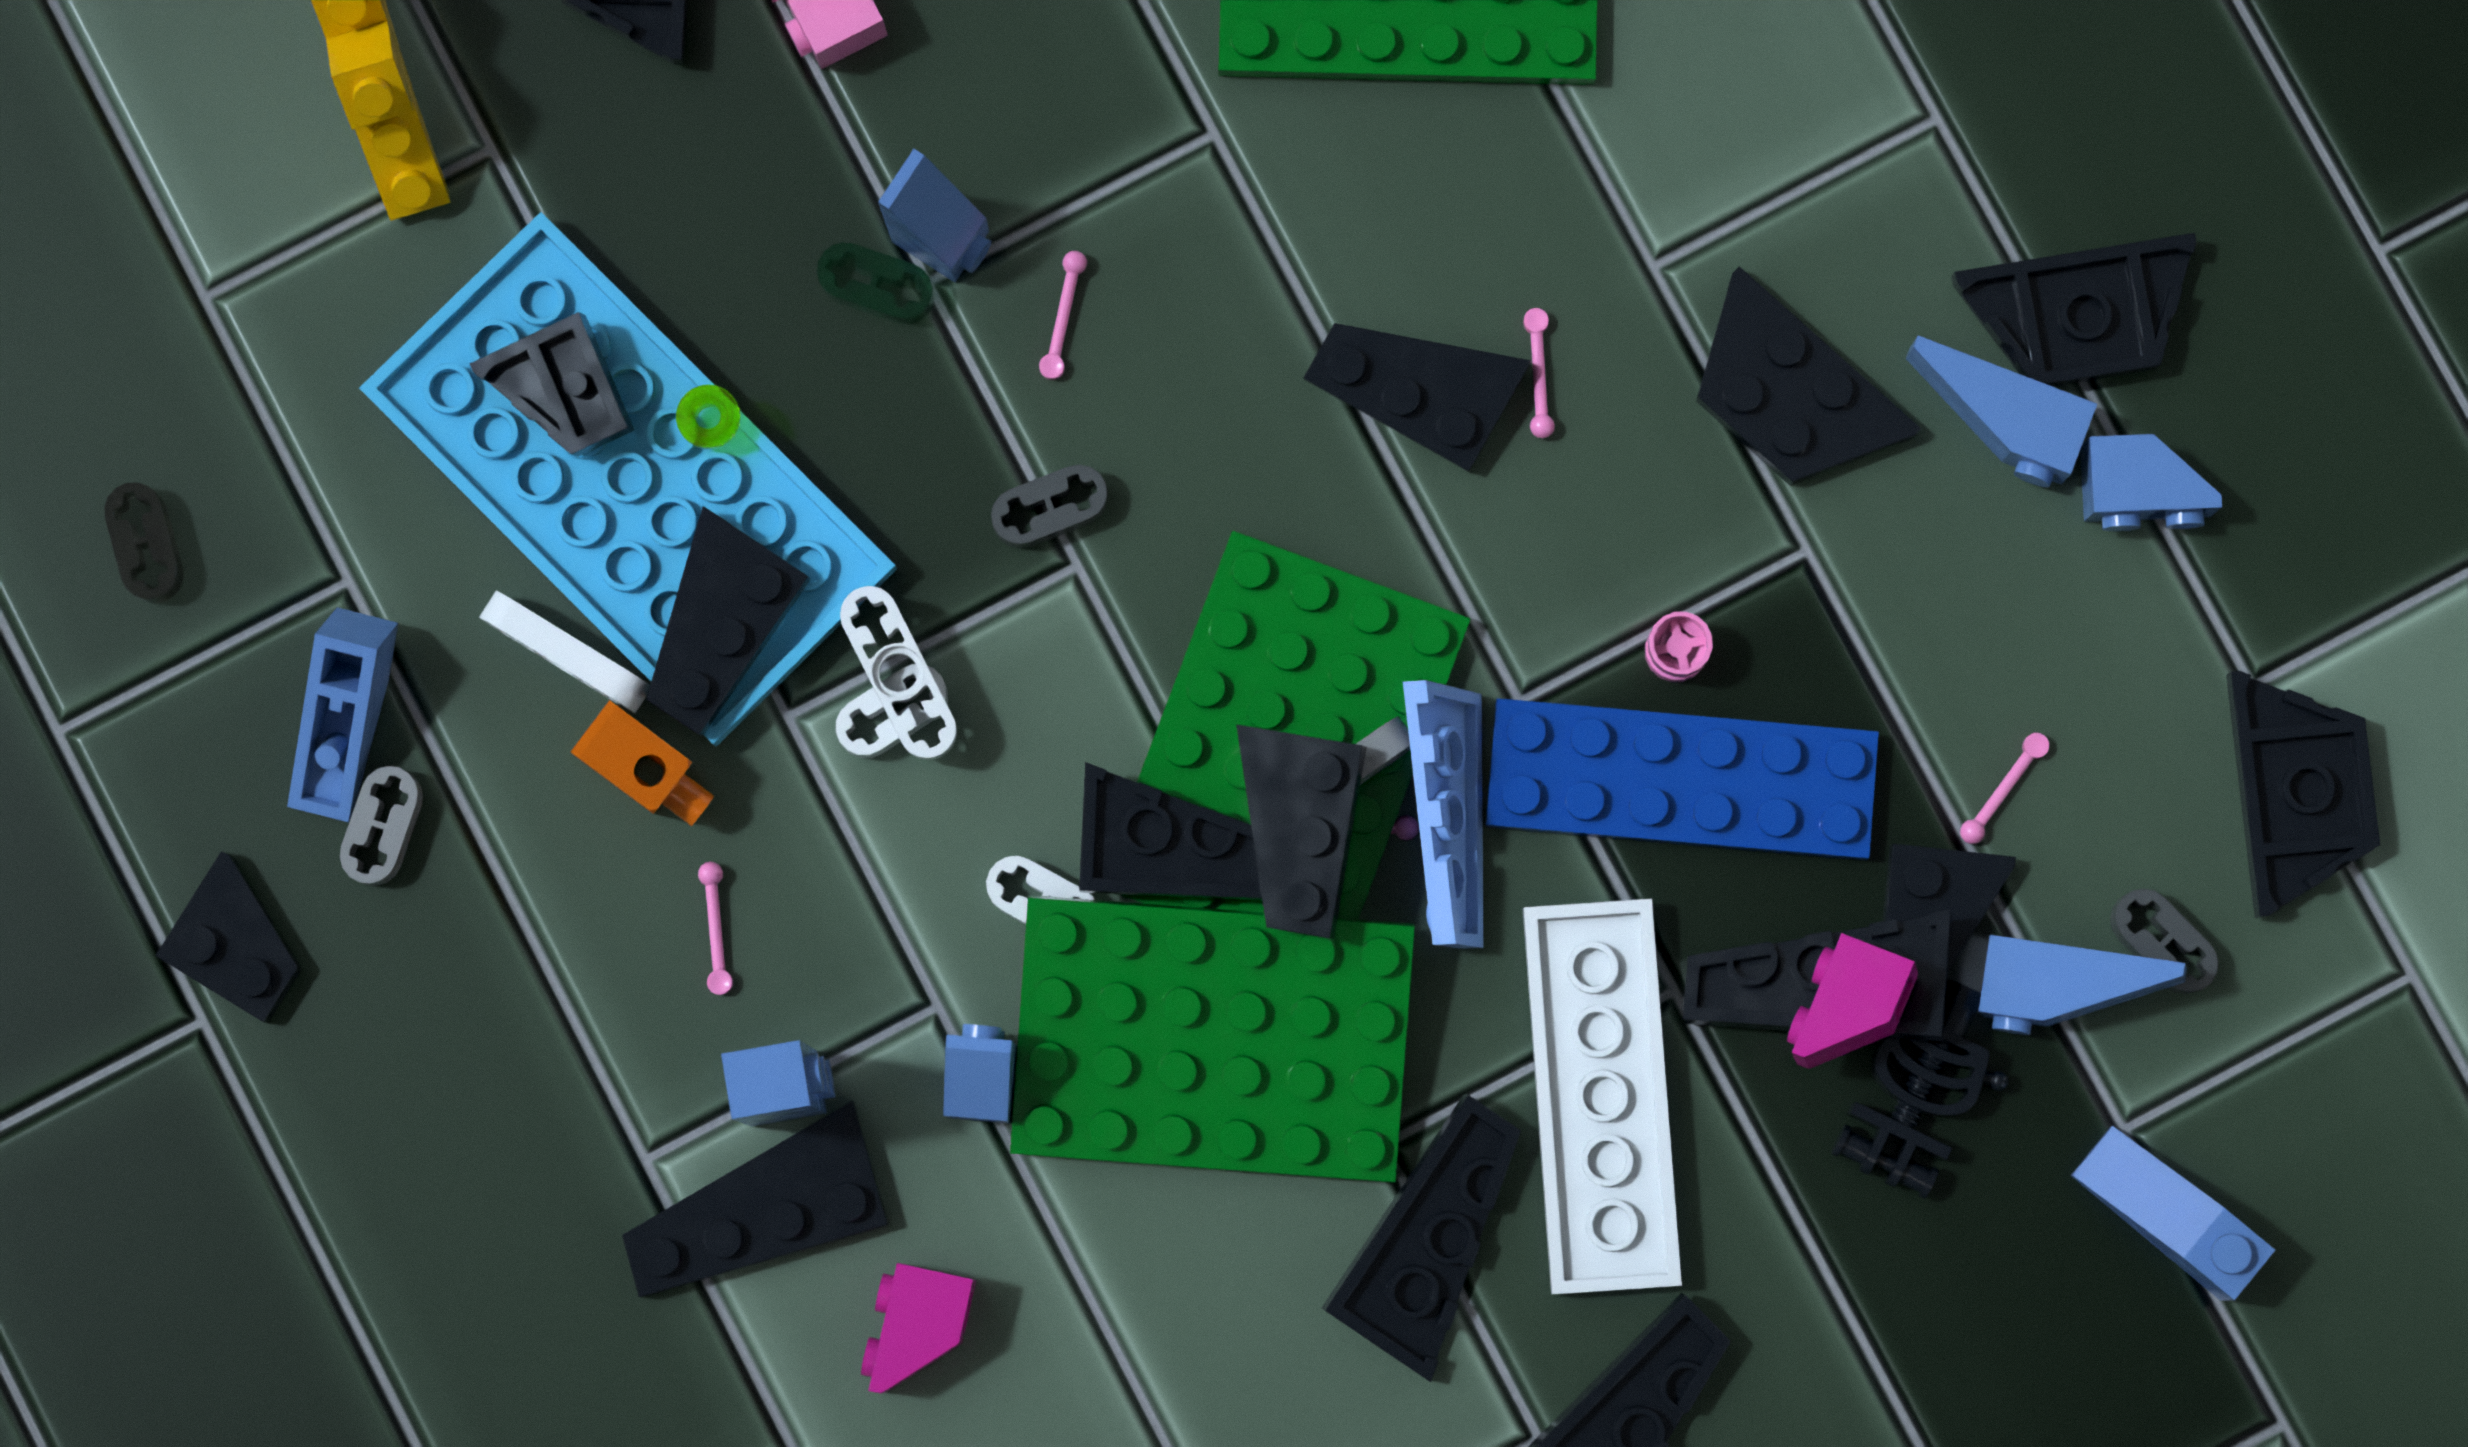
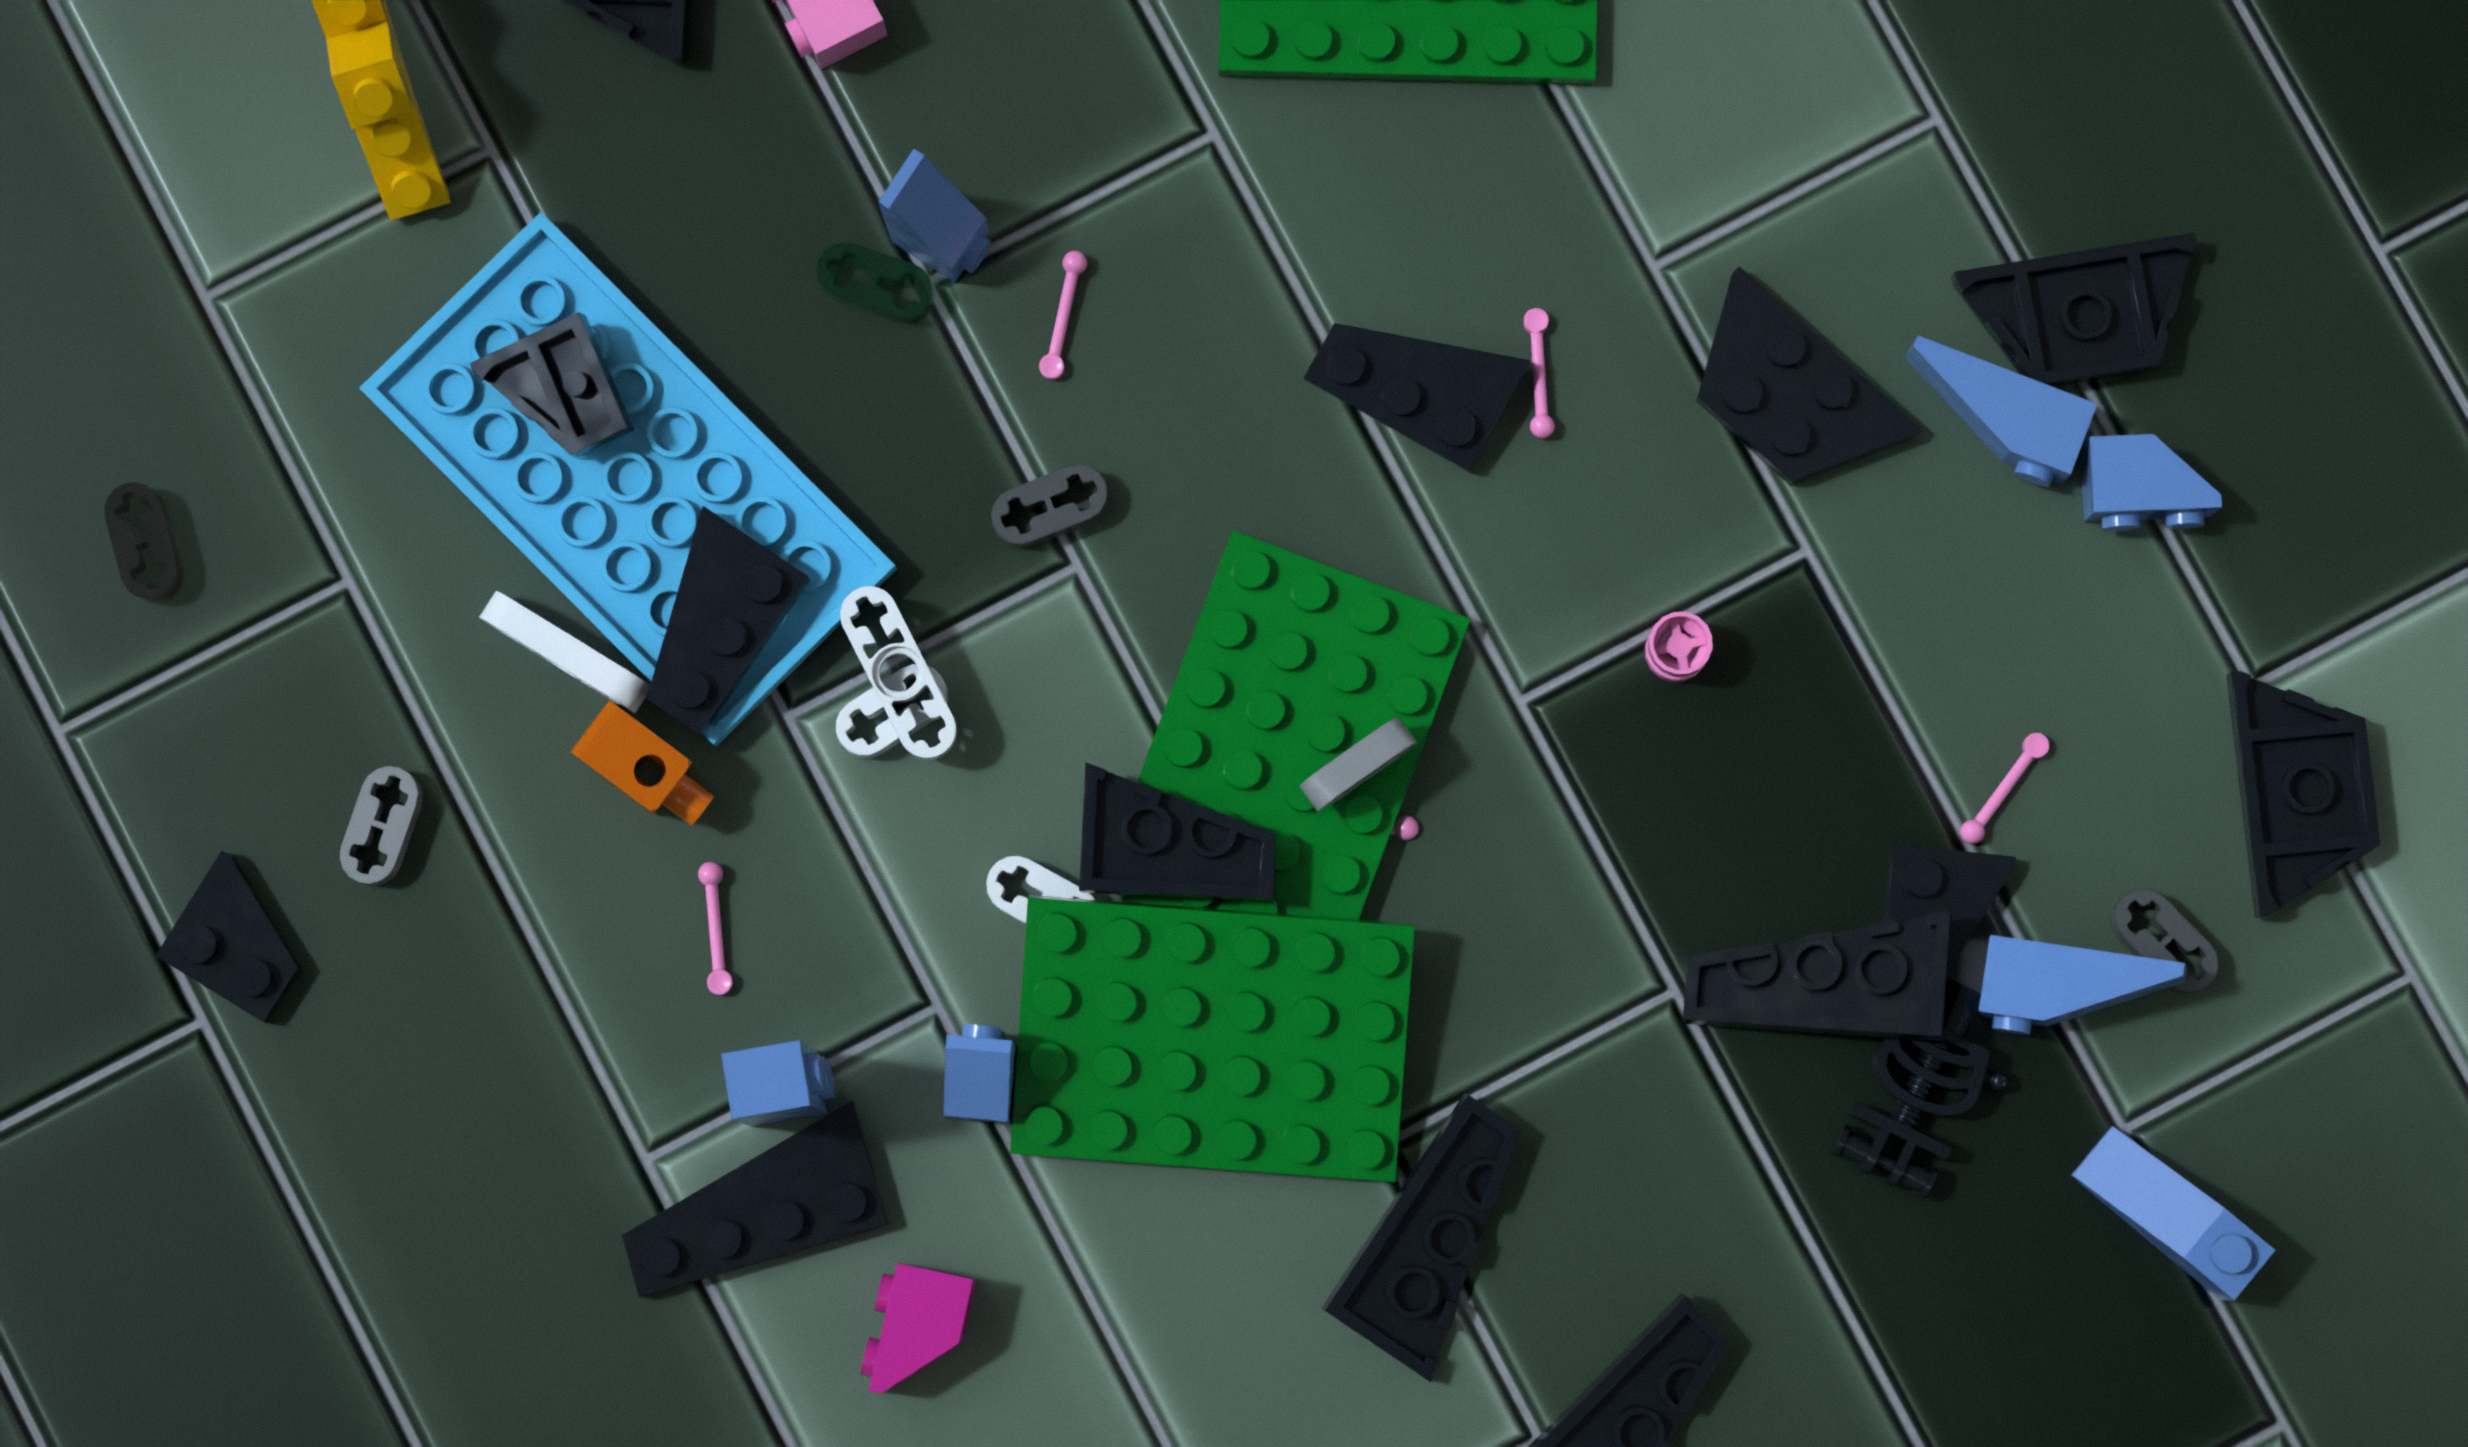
medium blue slope [287,607,398,822] -> none
clear neon green plate [676,385,741,449] -> none
black wing [1236,724,1367,938] -> none
light blue wing [1403,680,1484,949] -> none
blue plate [1485,698,1879,861] -> none
white plate [1522,899,1682,1295] -> none
dark pink slope [1787,933,1918,1069] -> none

